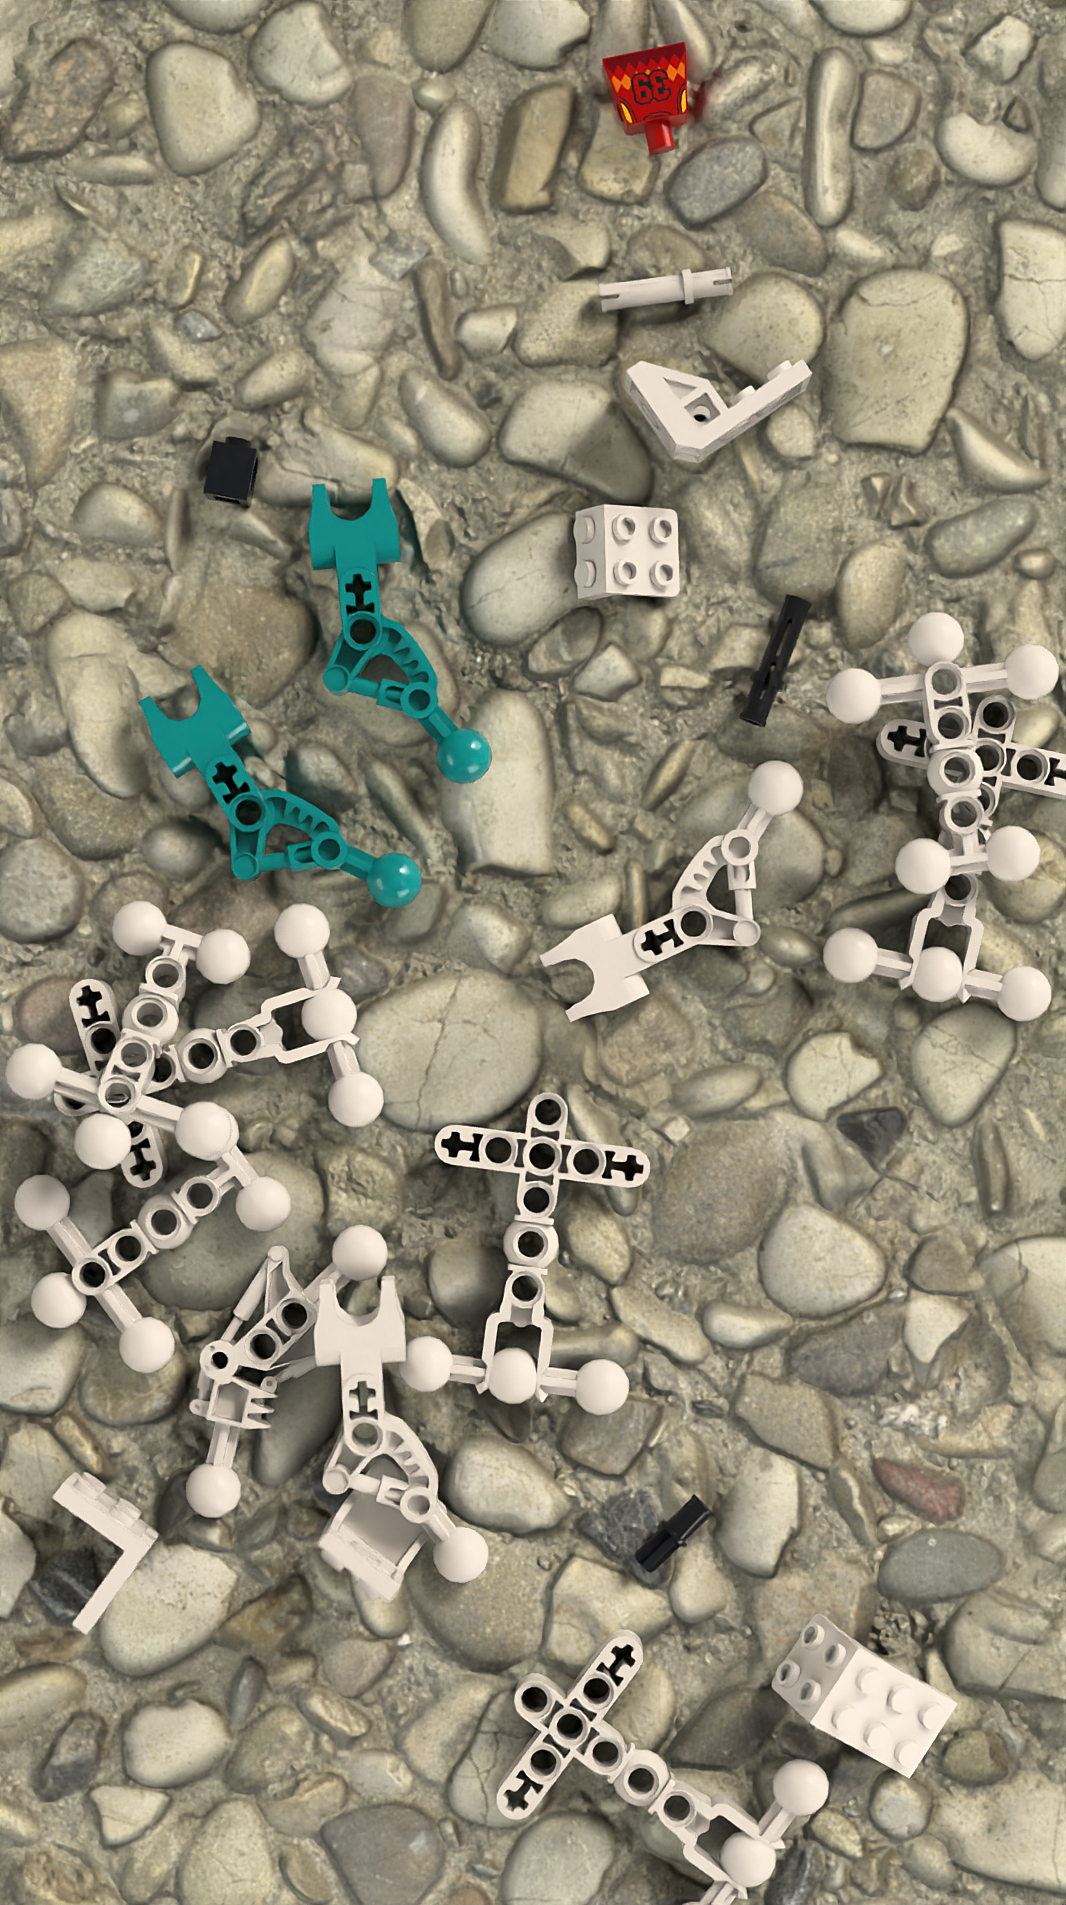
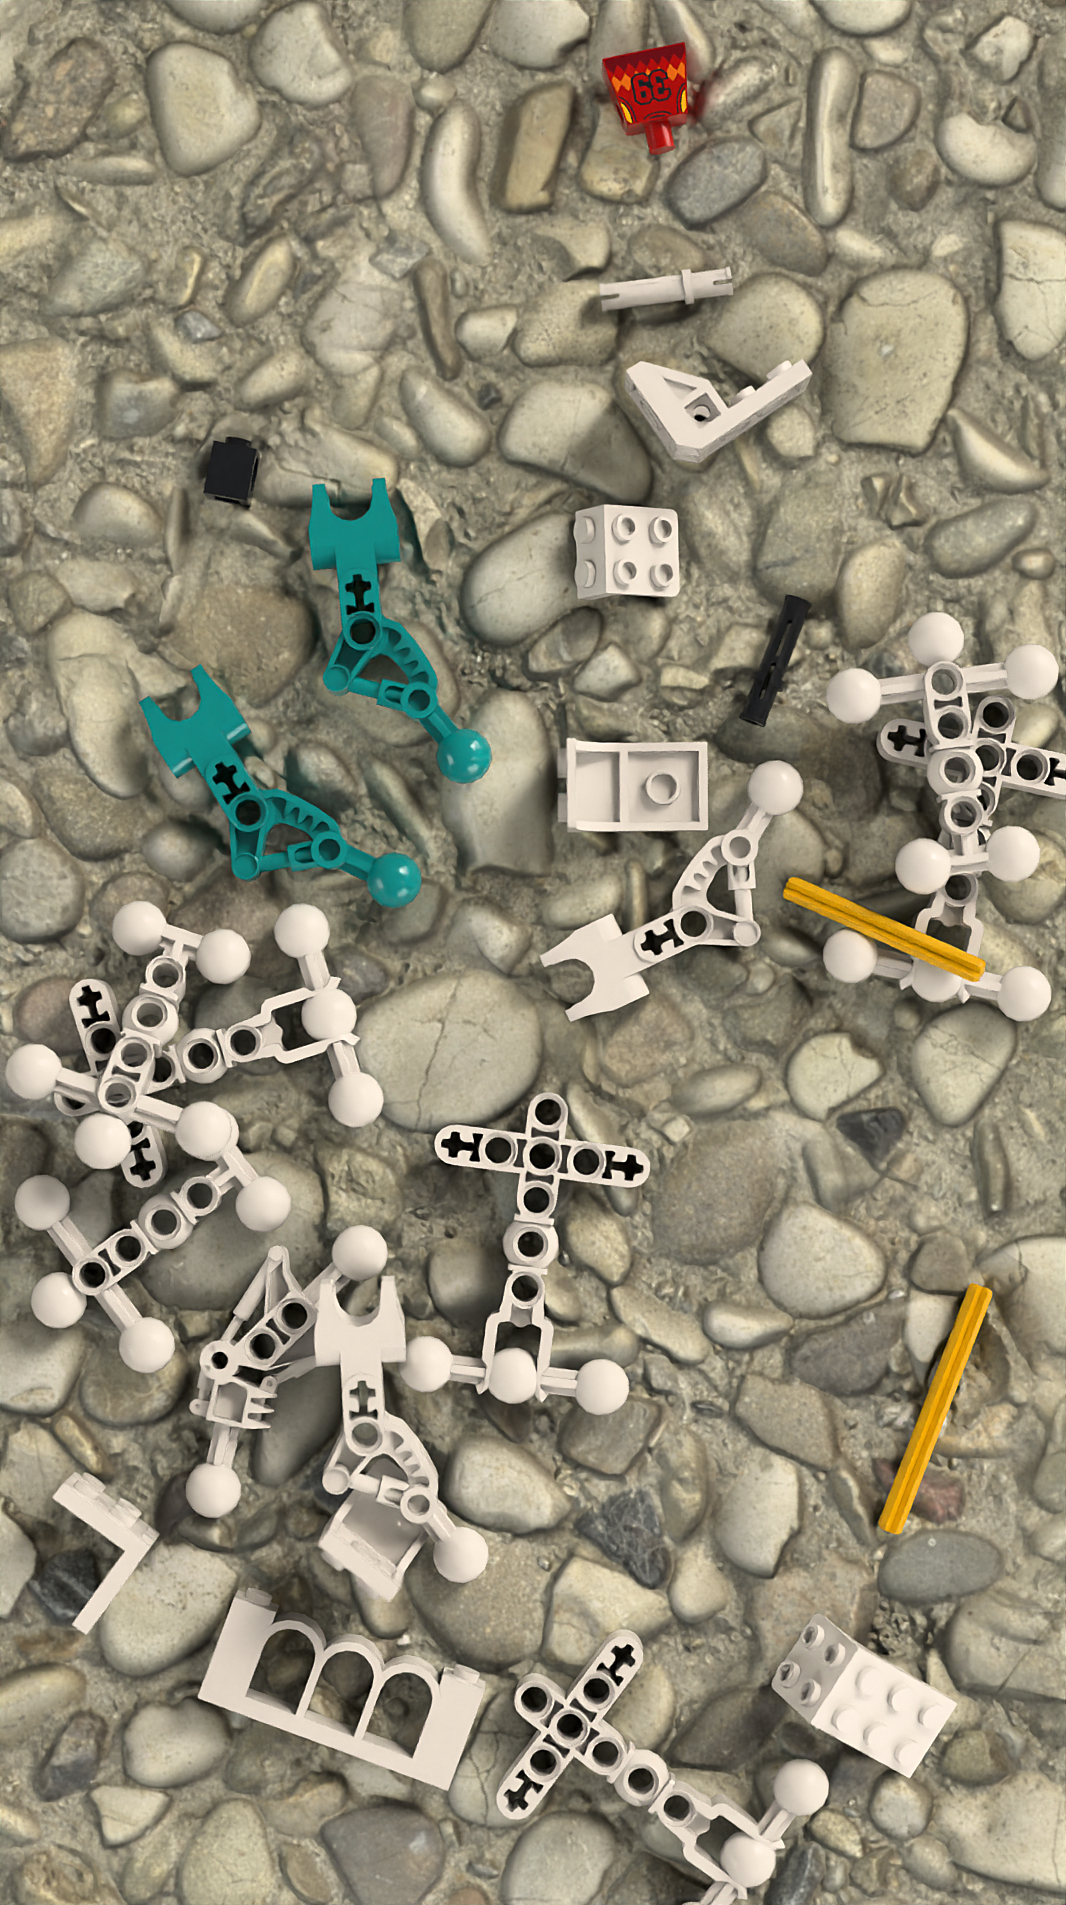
black axle [634,1494,714,1573] -> none
none -> white fence [197,1588,486,1791]
none -> white bracket [558,738,708,832]
none -> yellow axle [783,877,986,982]
none -> yellow axle [878,1283,992,1535]

